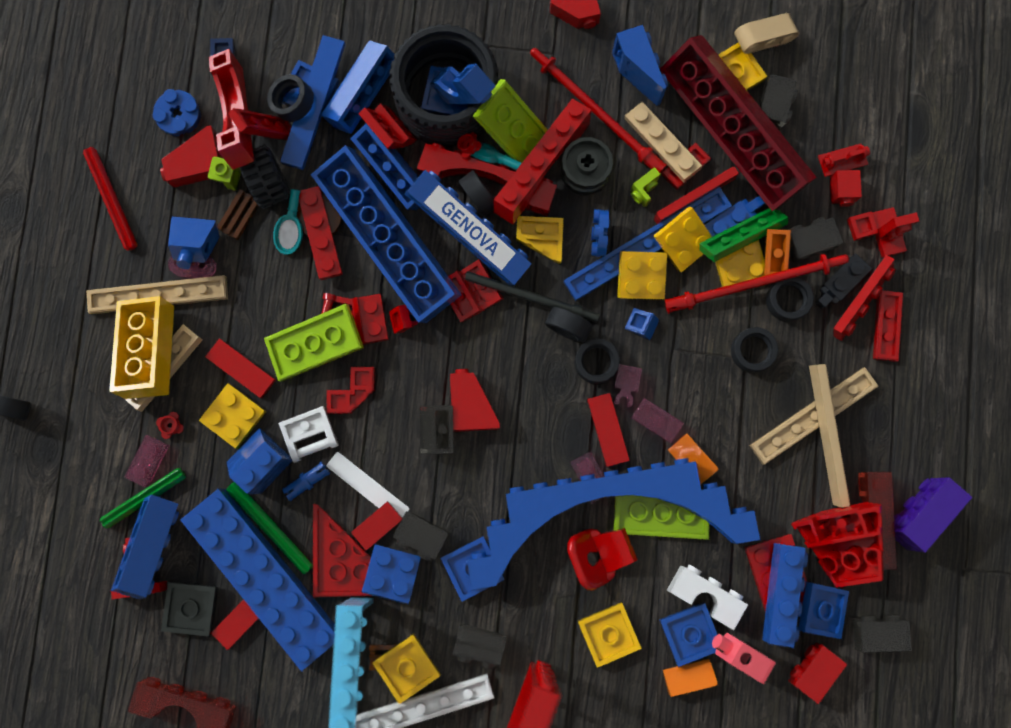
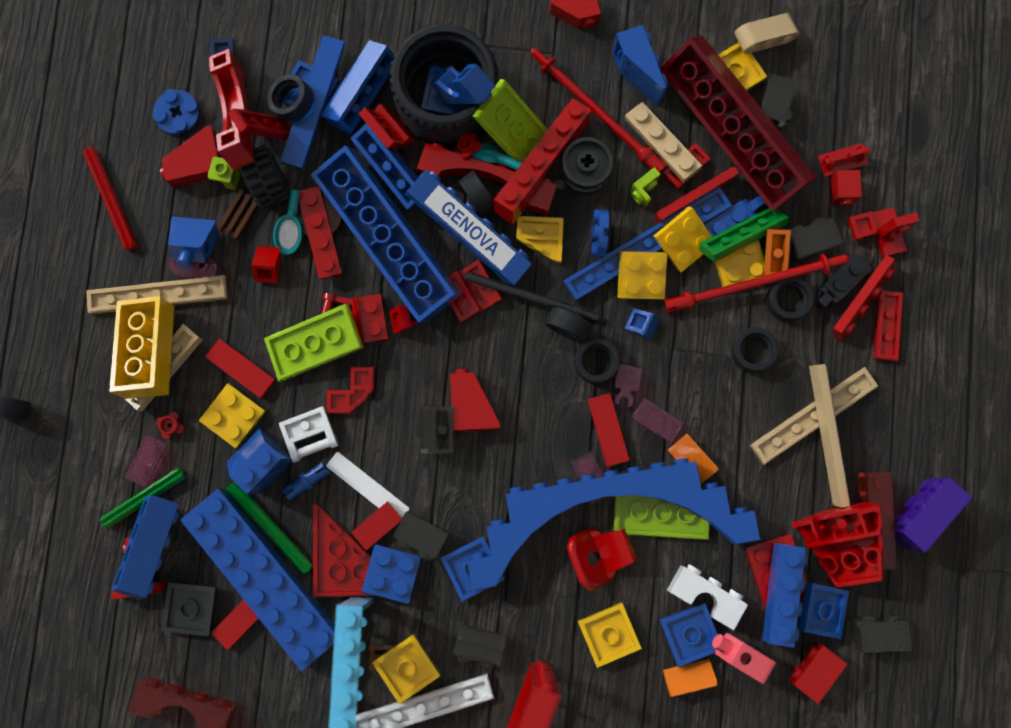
none -> red brick [252,246,281,284]

